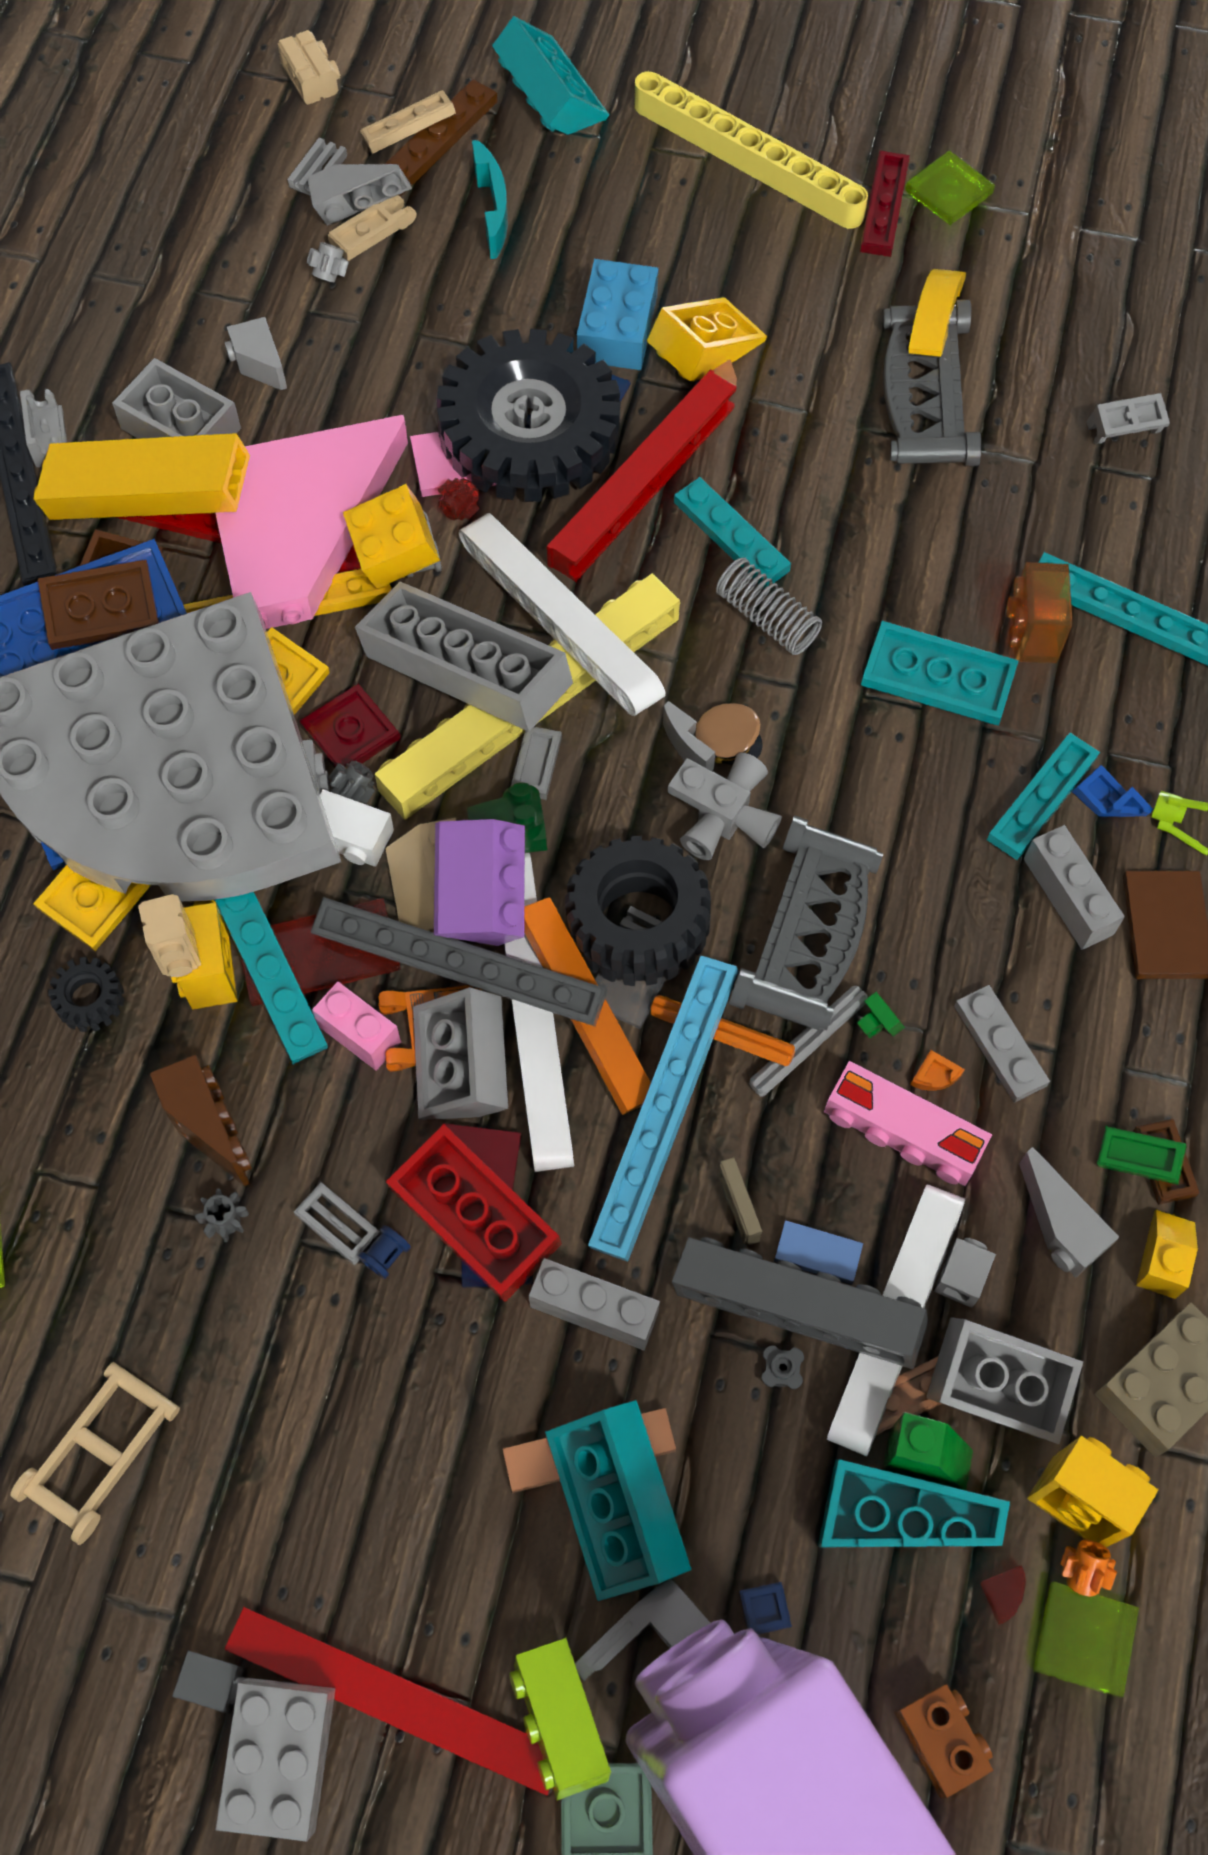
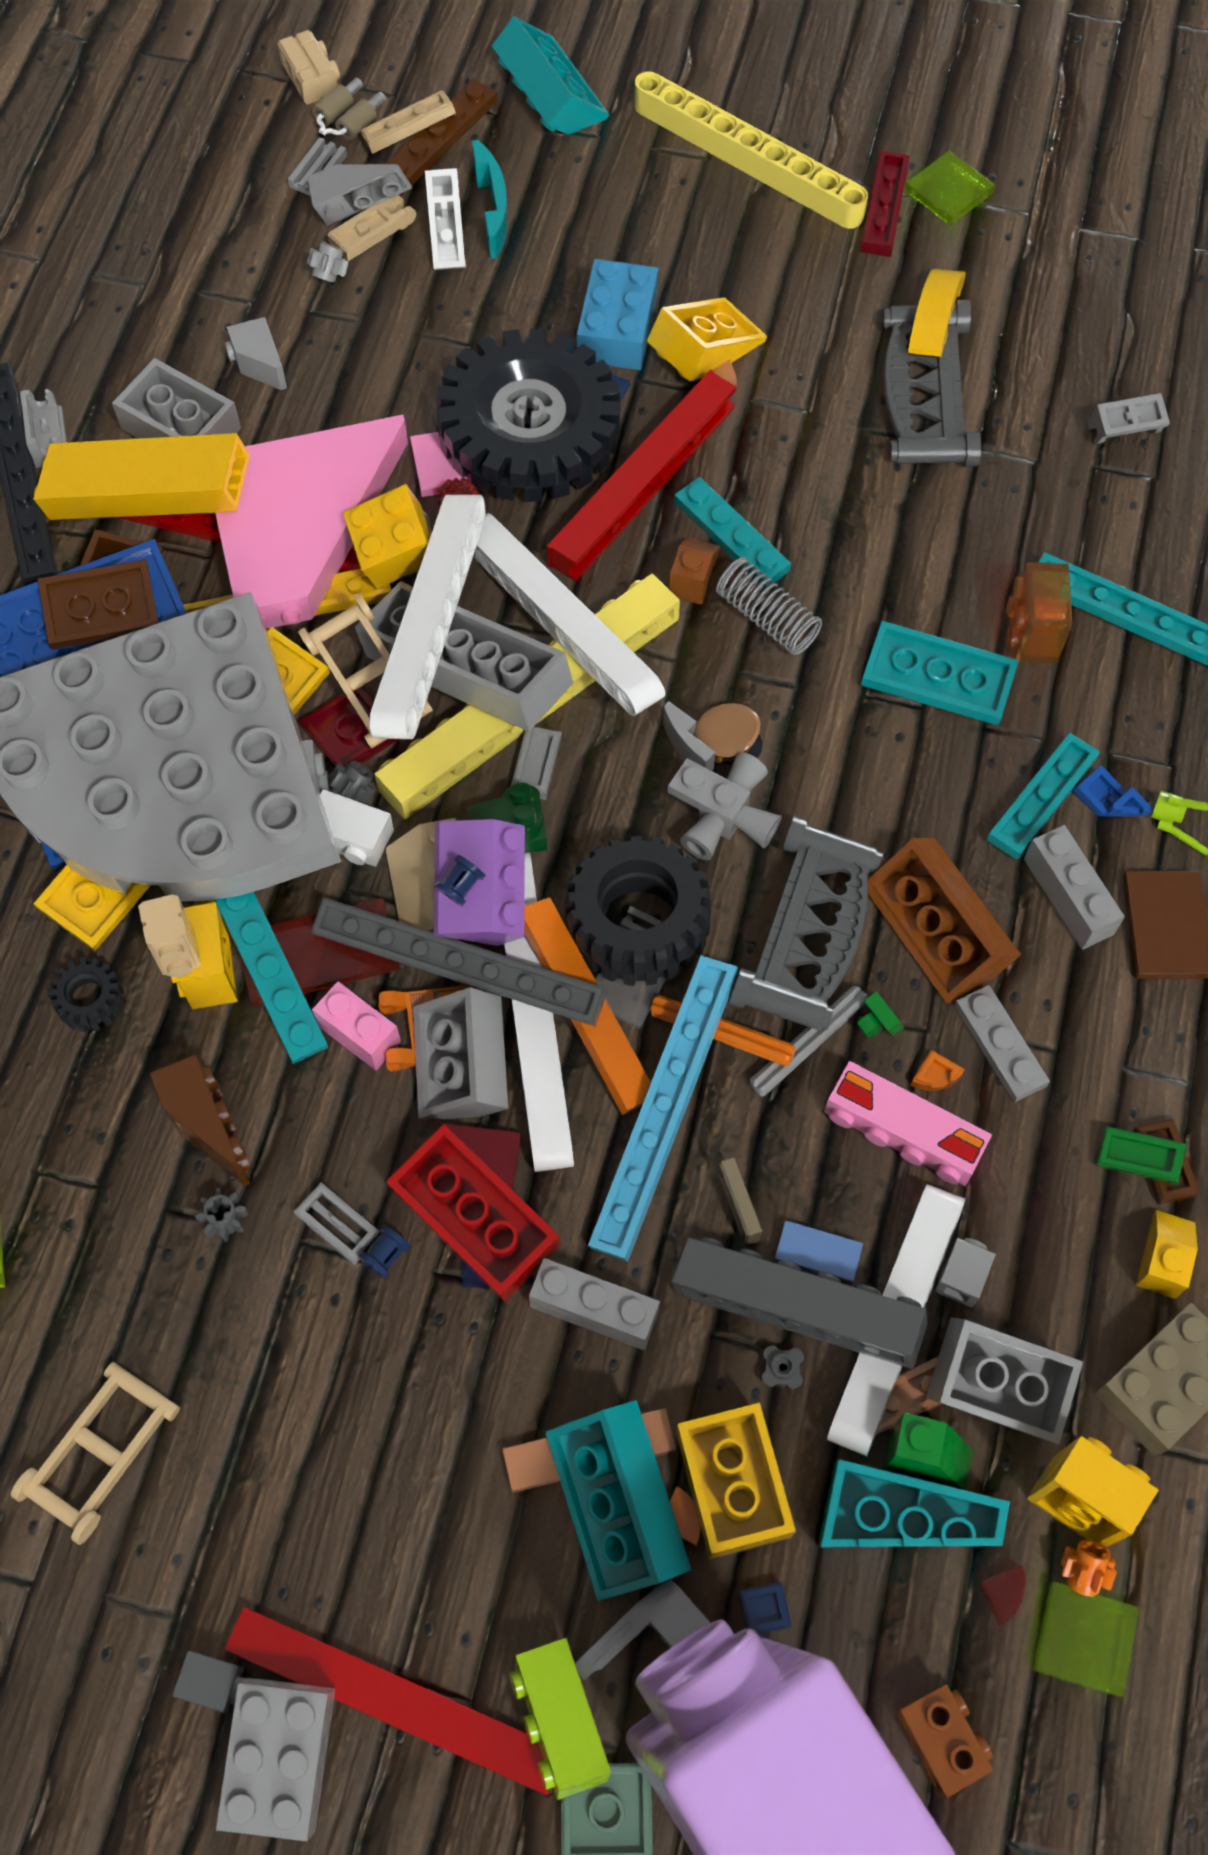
light grey slope [1019,1147,1119,1278] -> none
none -> tan piece [298,593,433,749]
none -> dark tan piece [312,78,386,141]
none -> white beam [370,495,485,739]
none -> white slope [425,168,466,270]
none -> dark blue bush [434,854,486,907]
none -> dark orange slope [669,537,721,605]
none -> orange tile [670,1486,701,1547]
none -> yellow brick [676,1403,796,1559]
none -> dark orange slope [868,838,1021,1004]

